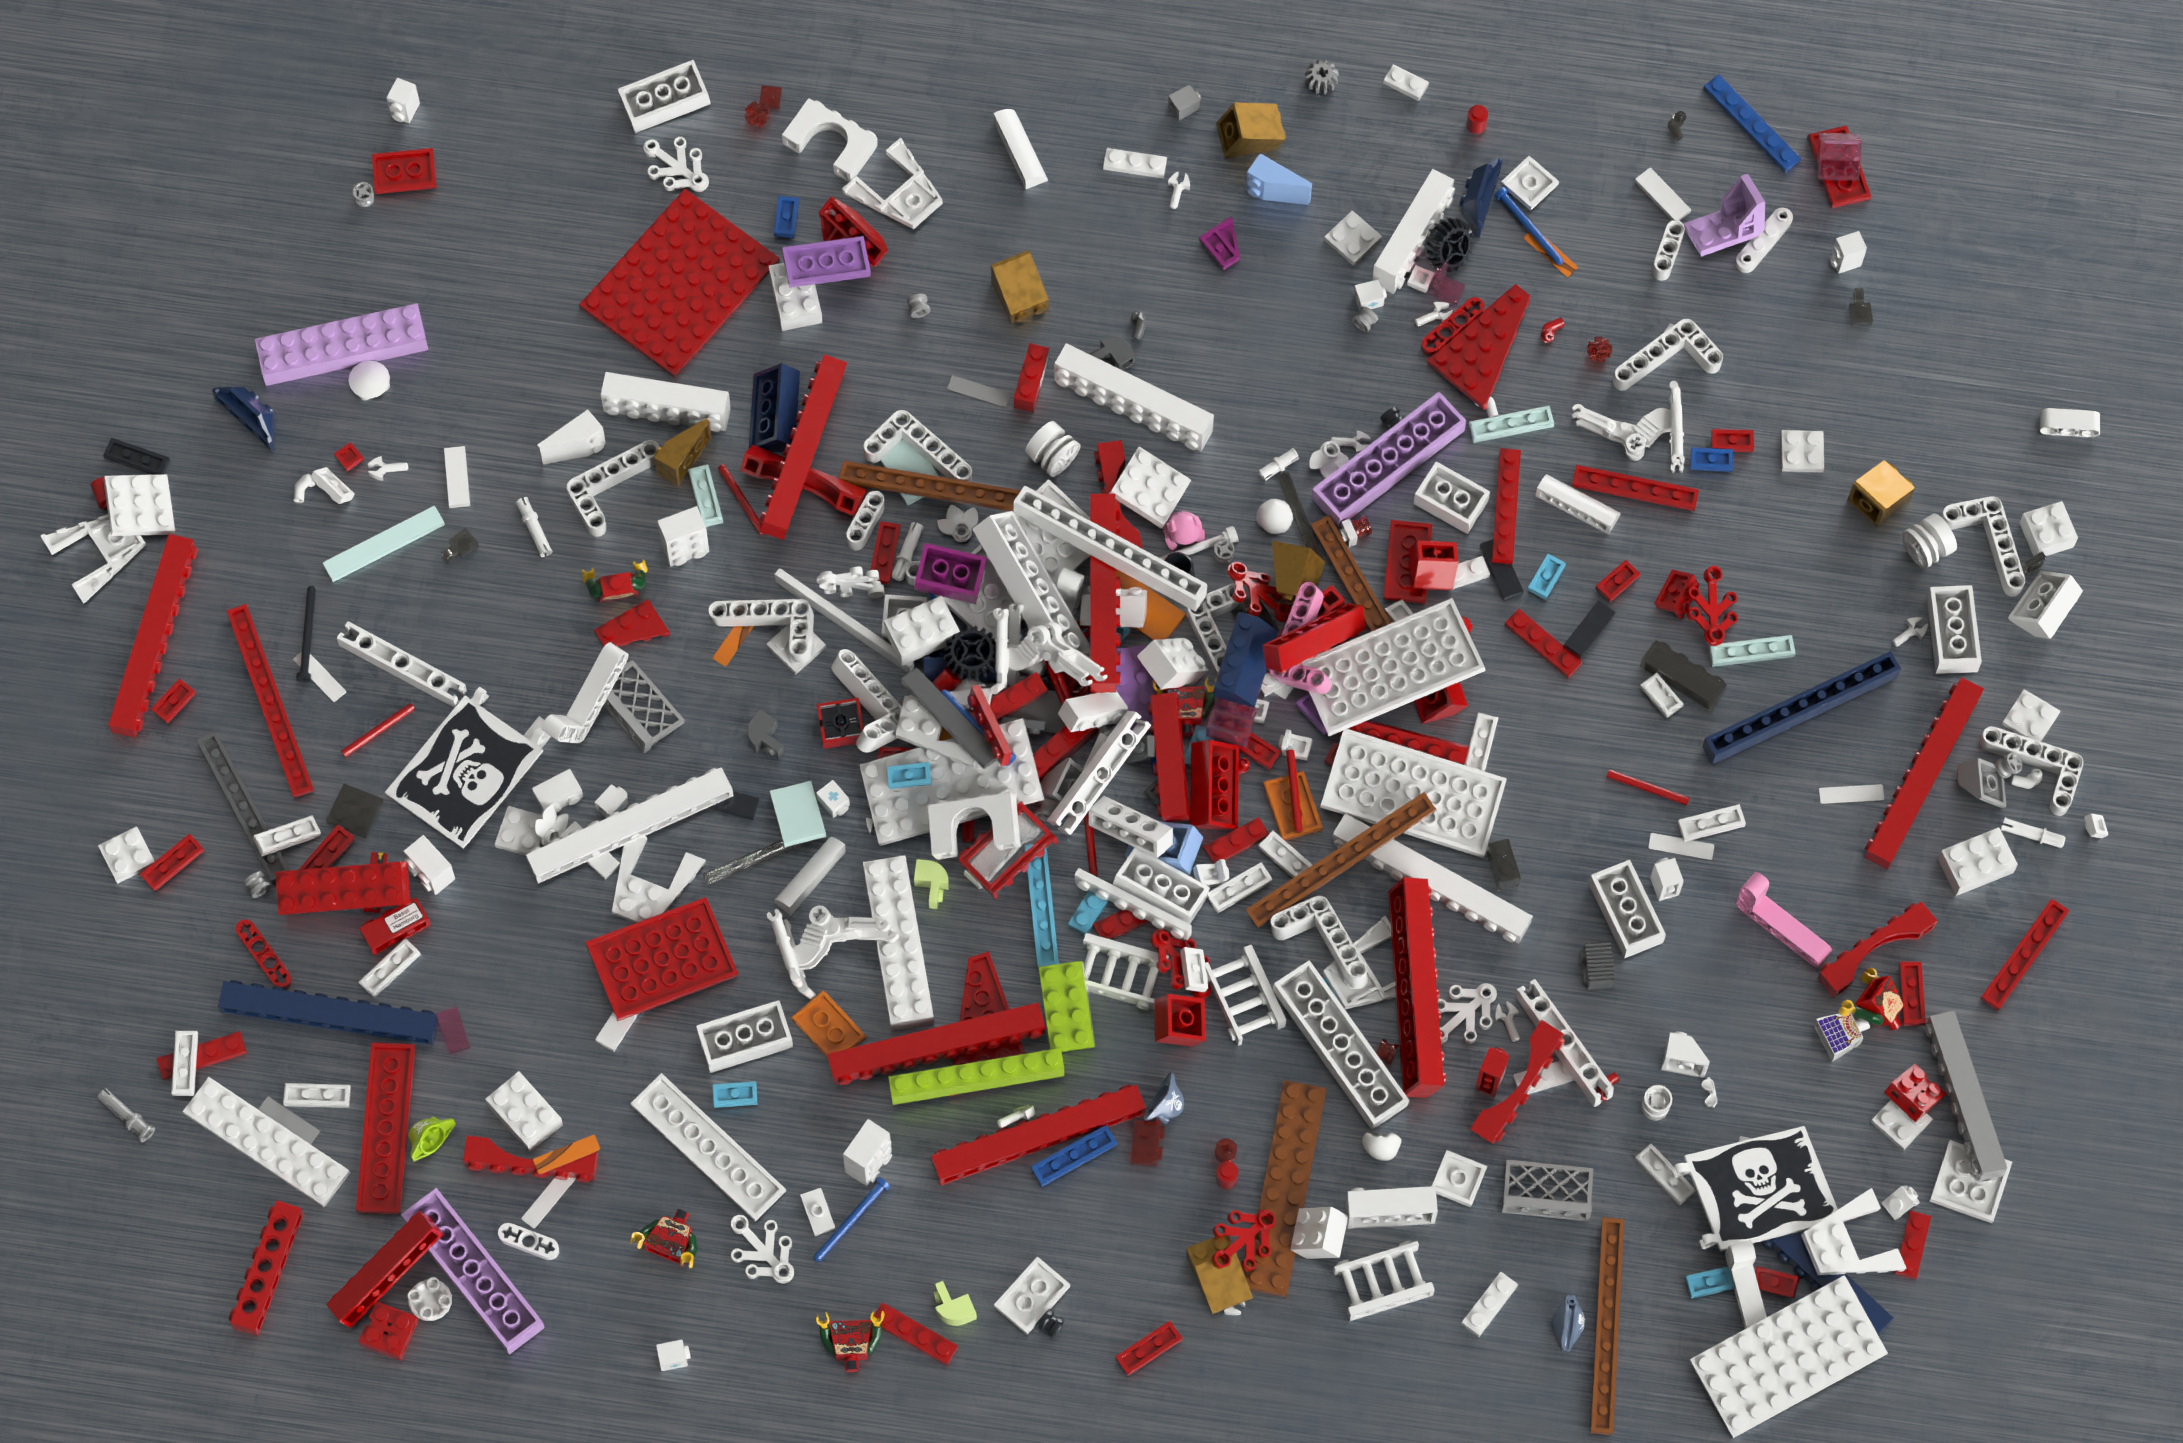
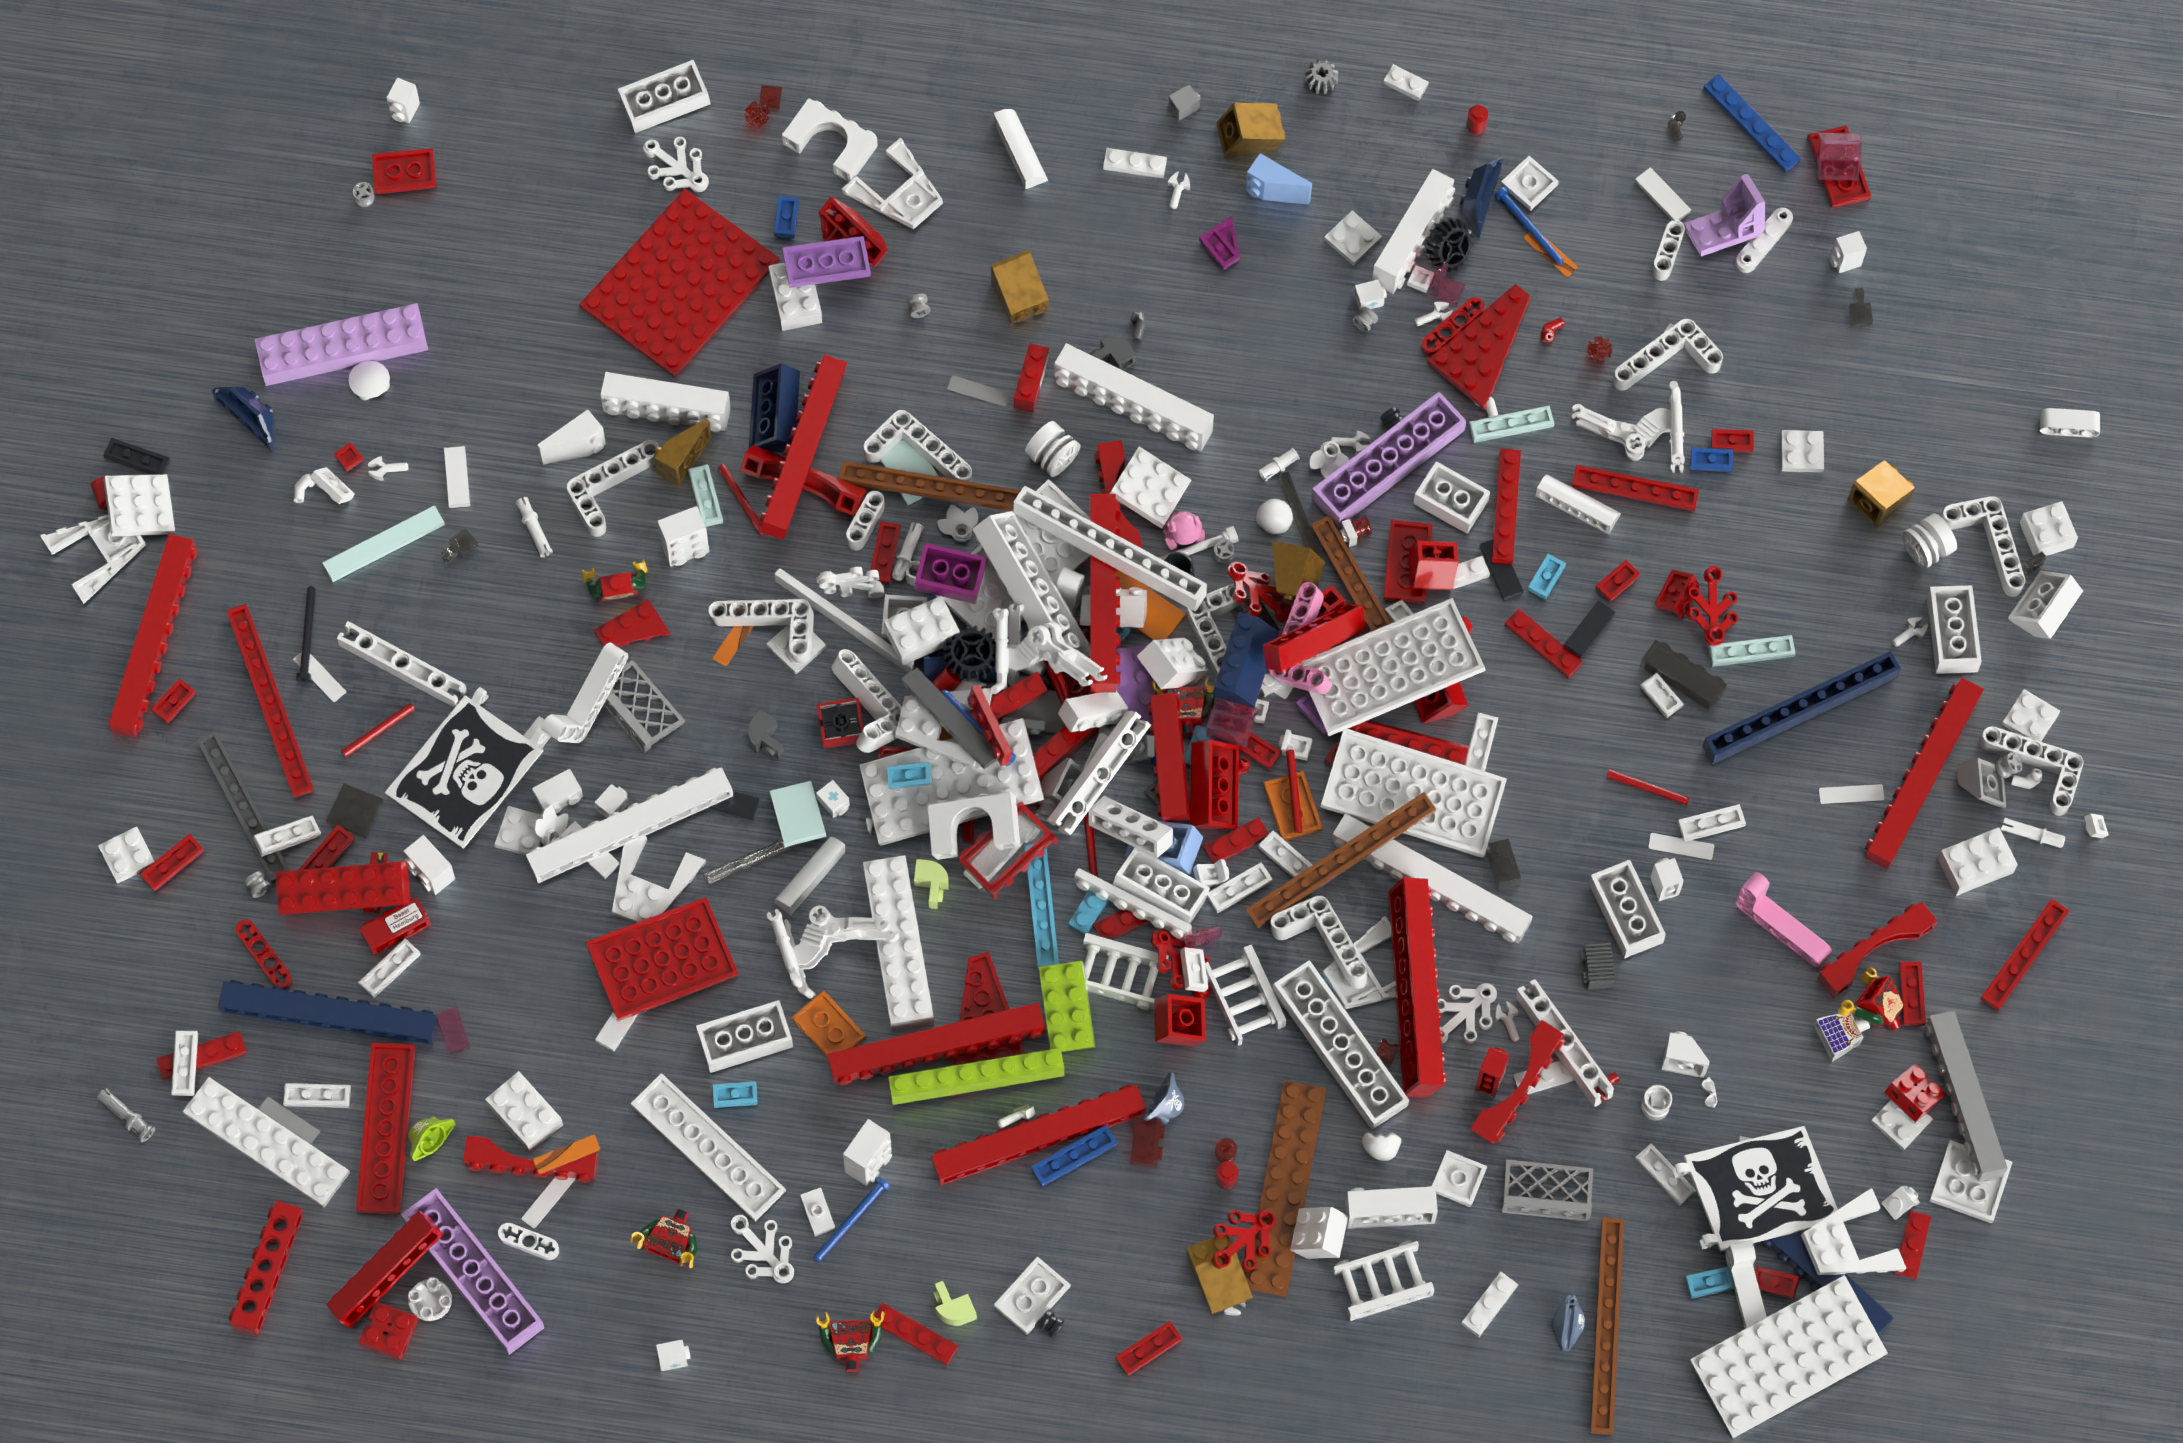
none -> clear pink pin [1185,925,1222,948]

